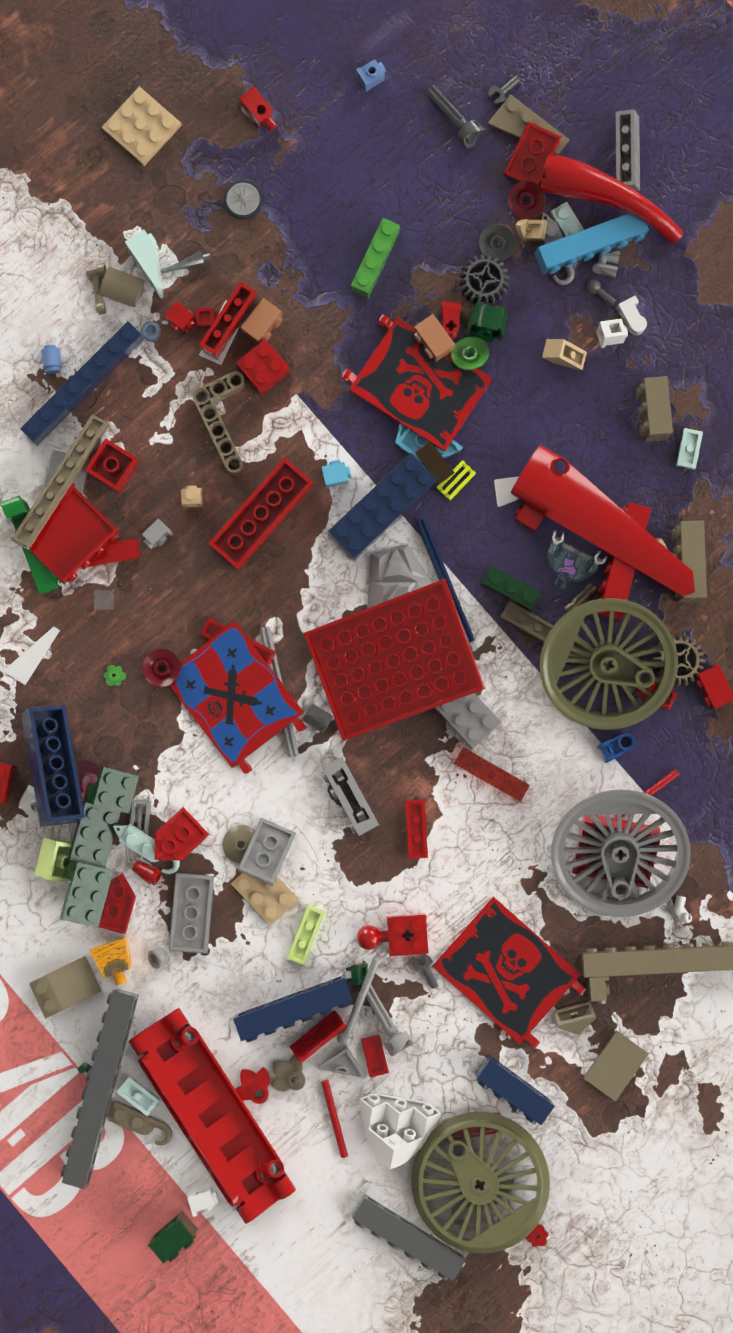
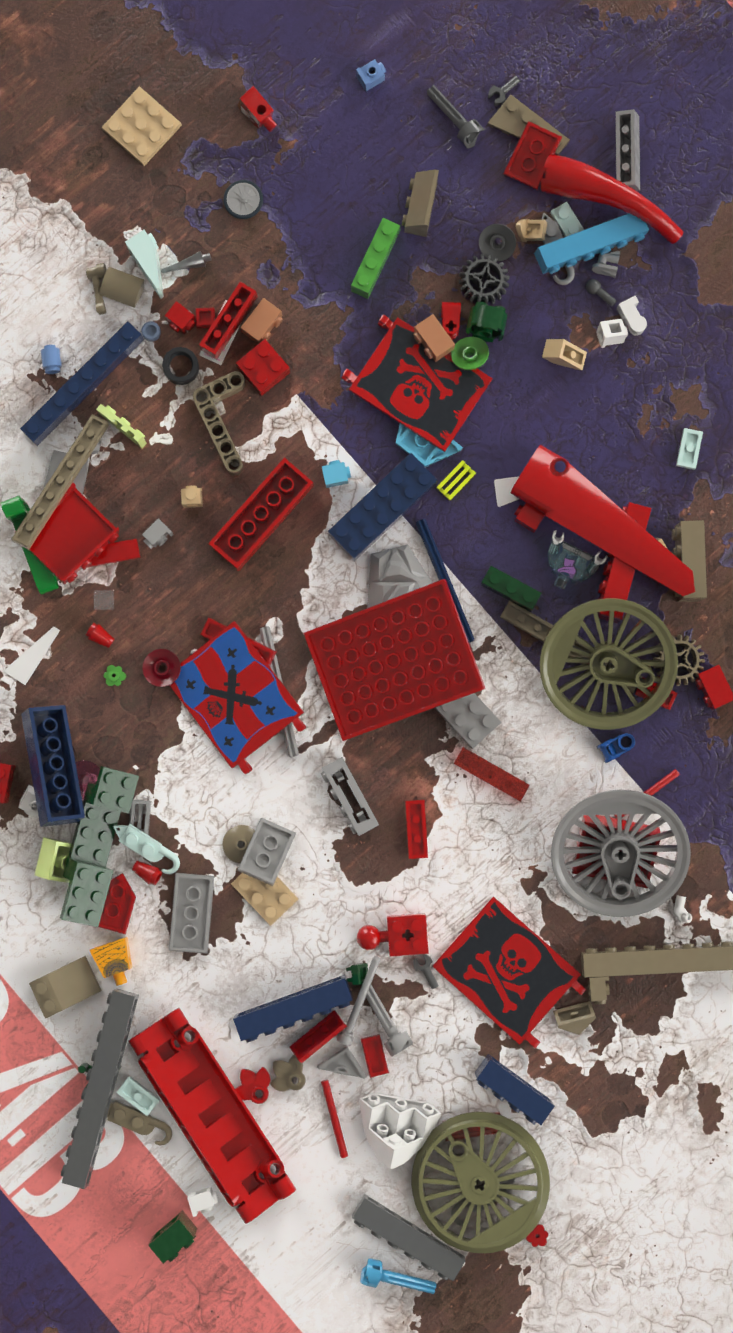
red brick [85,438,140,494] -> none
light grey tile [148,947,168,969] -> none
red tile [154,807,210,861] -> none
yellowish green tile [286,904,325,966] -> none
dark grey piece [302,703,333,733] -> none
dark brown slope [415,441,455,484] -> none
dark red dish [508,180,545,219] -> none
dark tan axle [565,583,597,612] -> none
dark tan tile [583,1030,649,1102] -> none
dark tan brick [636,376,673,442] -> none
none -> red cone [85,622,115,648]
none -> yellowish green wing [96,404,147,449]
none -> black tyre [162,347,199,385]
none -> dark azure piece [360,1258,436,1294]
none -> dark tan slope [402,170,439,237]

